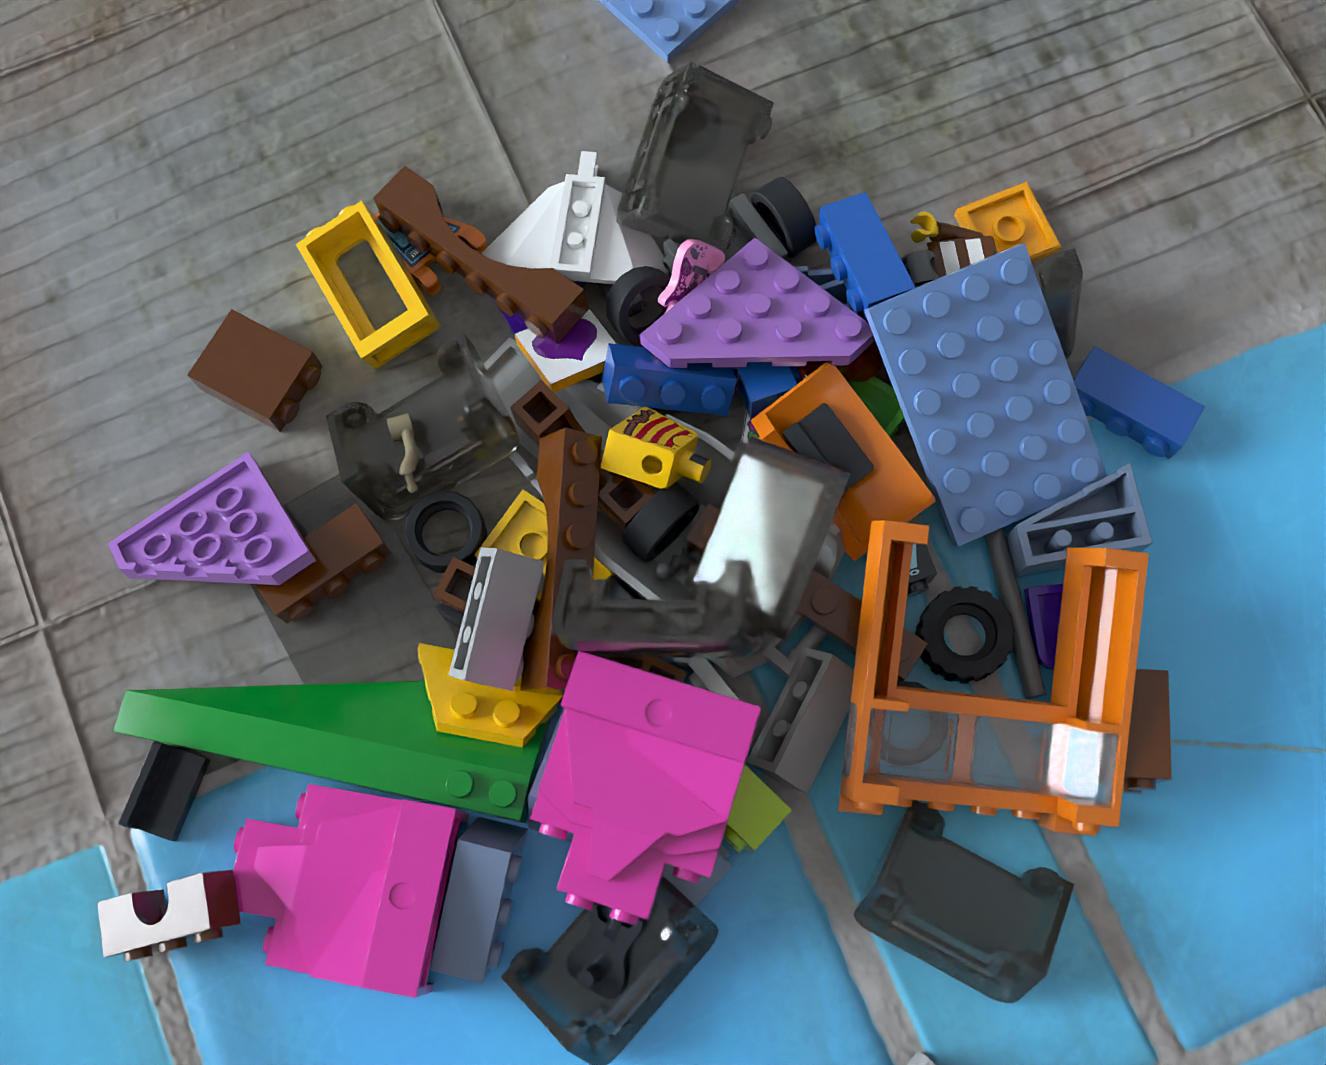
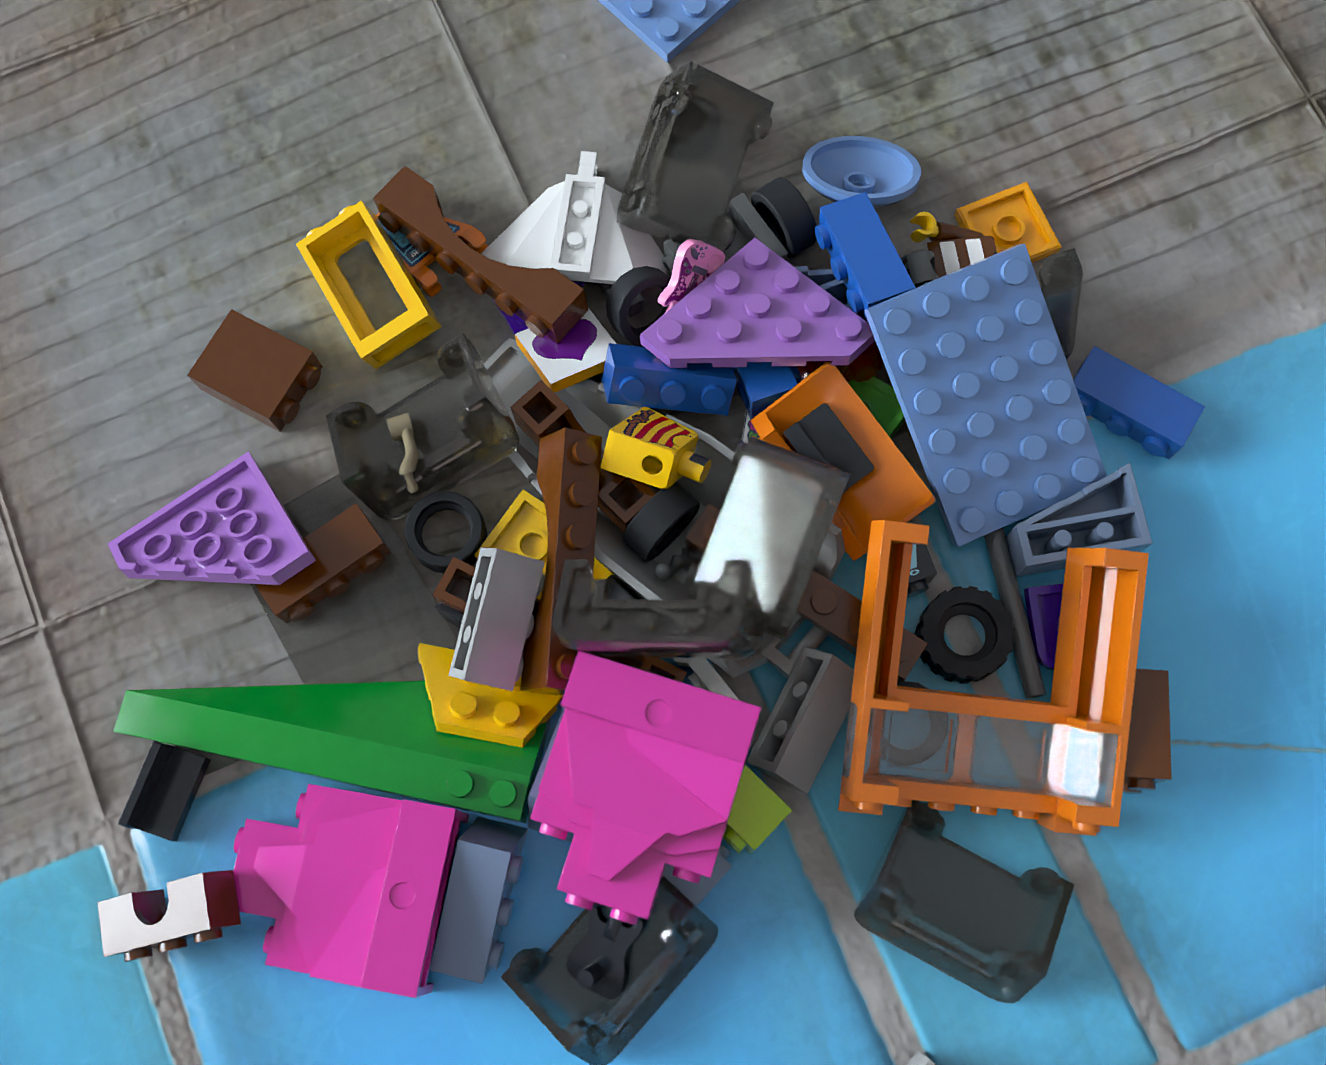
none -> medium blue dish [802,136,921,208]

